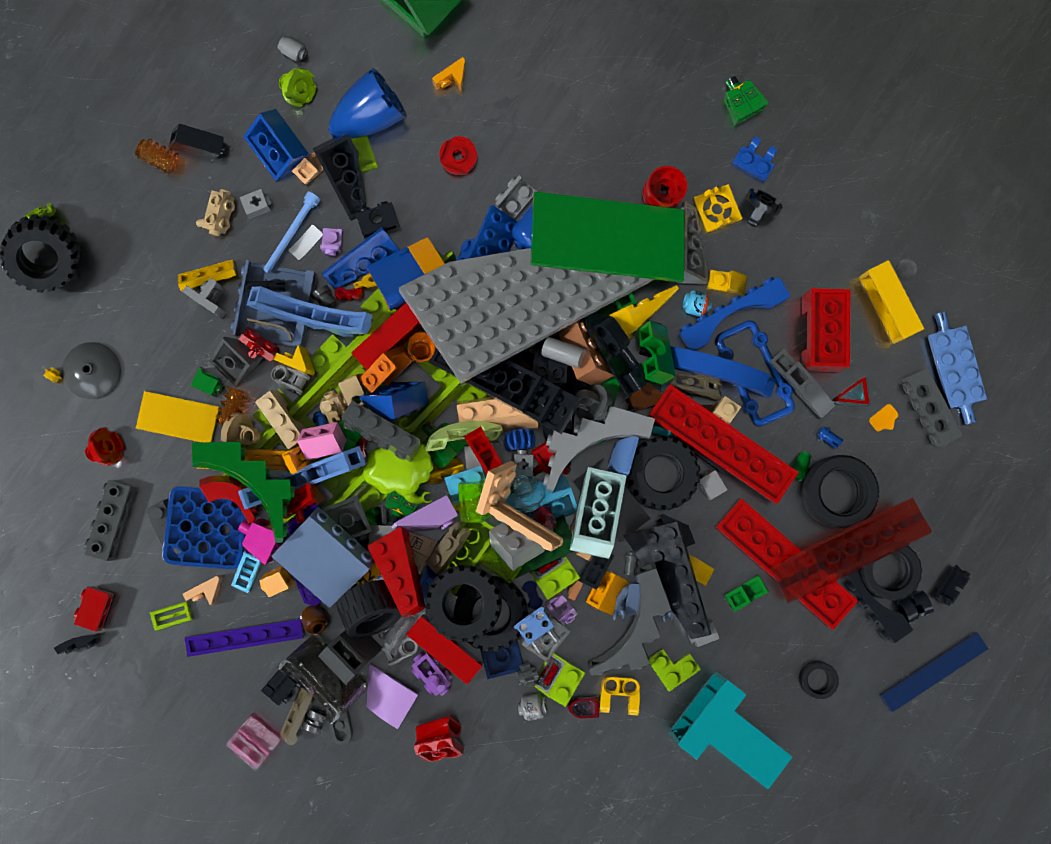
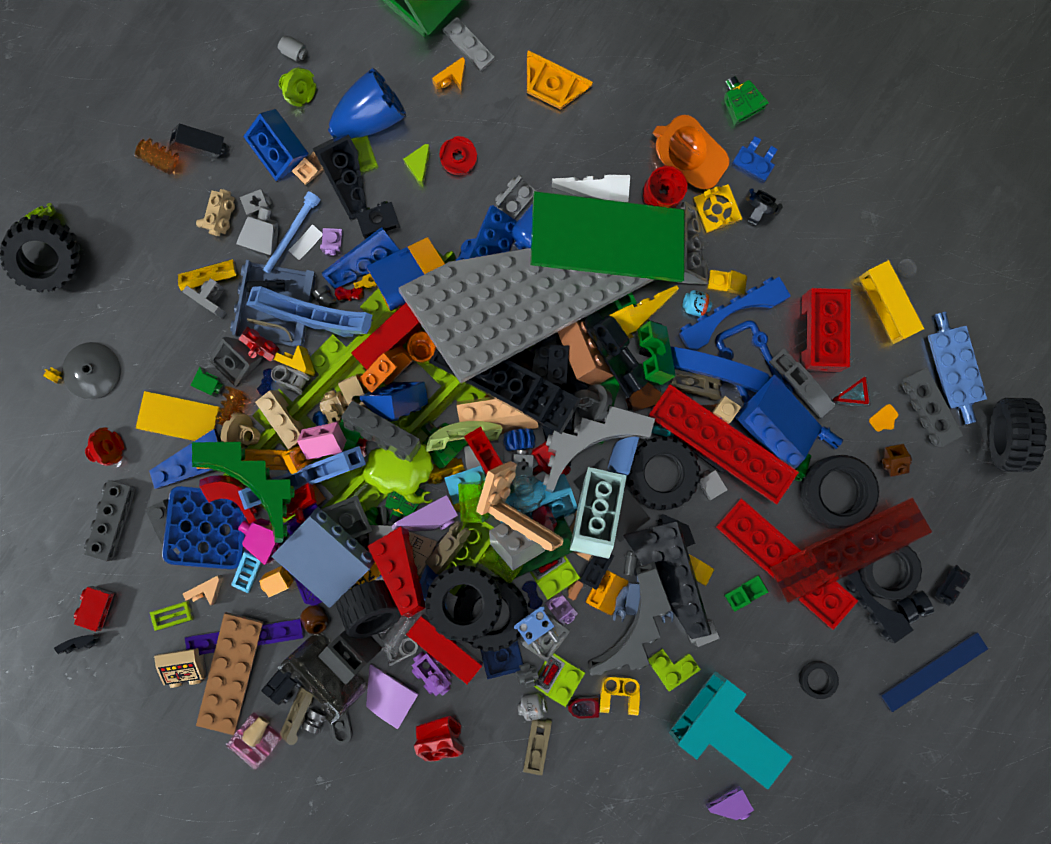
light grey brick [542,337,586,369] -> none
none -> blue wing [149,429,220,489]
none -> tan piece [154,648,207,688]
none -> medium nougat plate [196,612,263,735]
none -> light grey torso [236,206,278,255]
none -> tan cone [242,716,269,747]
none -> clear blue piece [257,368,273,396]
none -> lime slope [403,144,430,186]
none -> light grey plate [443,17,495,72]
none -> dark tan plate [523,719,552,775]
none -> light orange wing [527,50,593,110]
none -> white wedge [552,175,630,203]
none -> orange piece [652,115,729,189]
none -> medium lavender slope [706,786,754,820]
none -> blue slope [735,375,822,469]
none -> reddish brown brick [882,444,912,477]
none -> black tyre [989,398,1047,472]

